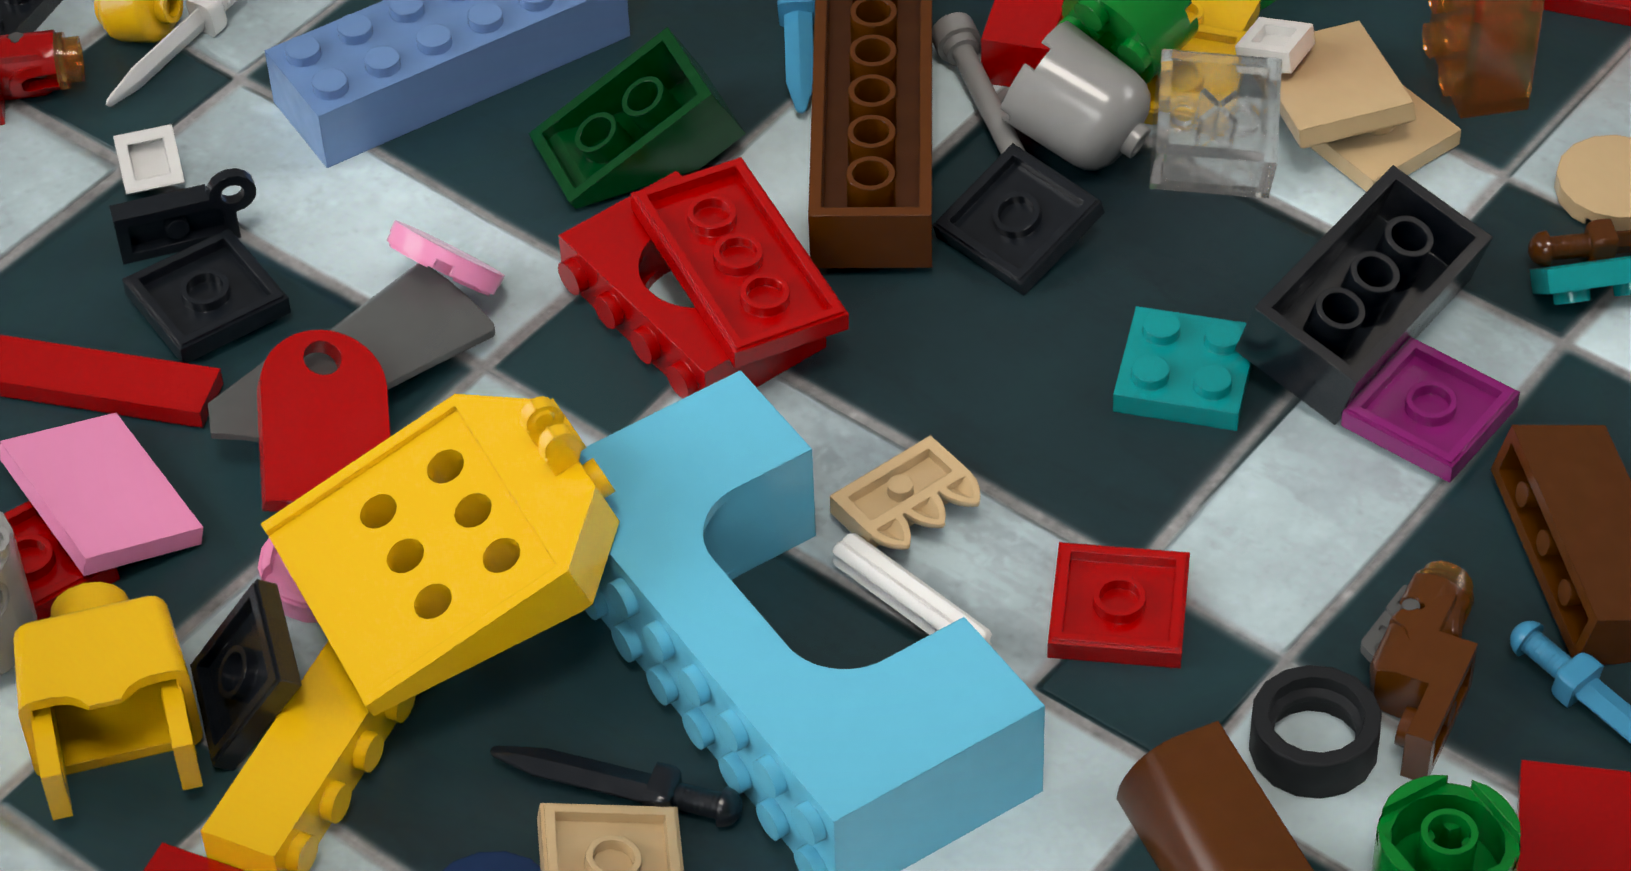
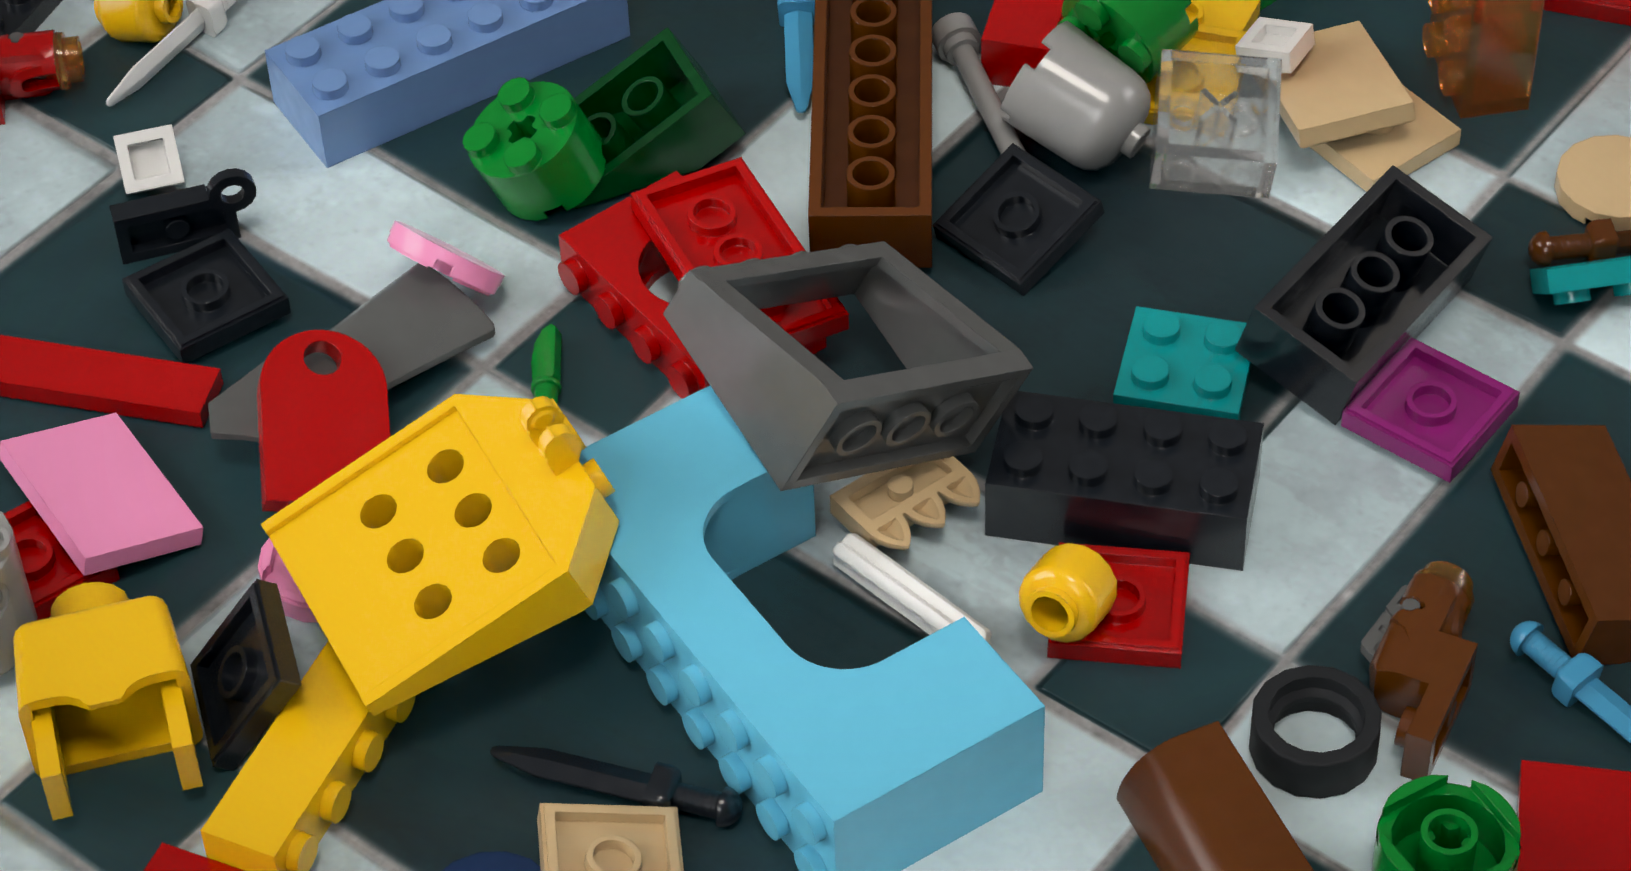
none -> green brick [463,77,606,221]
none -> green piece [531,324,562,405]
none -> dark grey windscreen [663,241,1033,491]
none -> black brick [985,391,1264,571]
none -> yellow head [1019,543,1117,643]

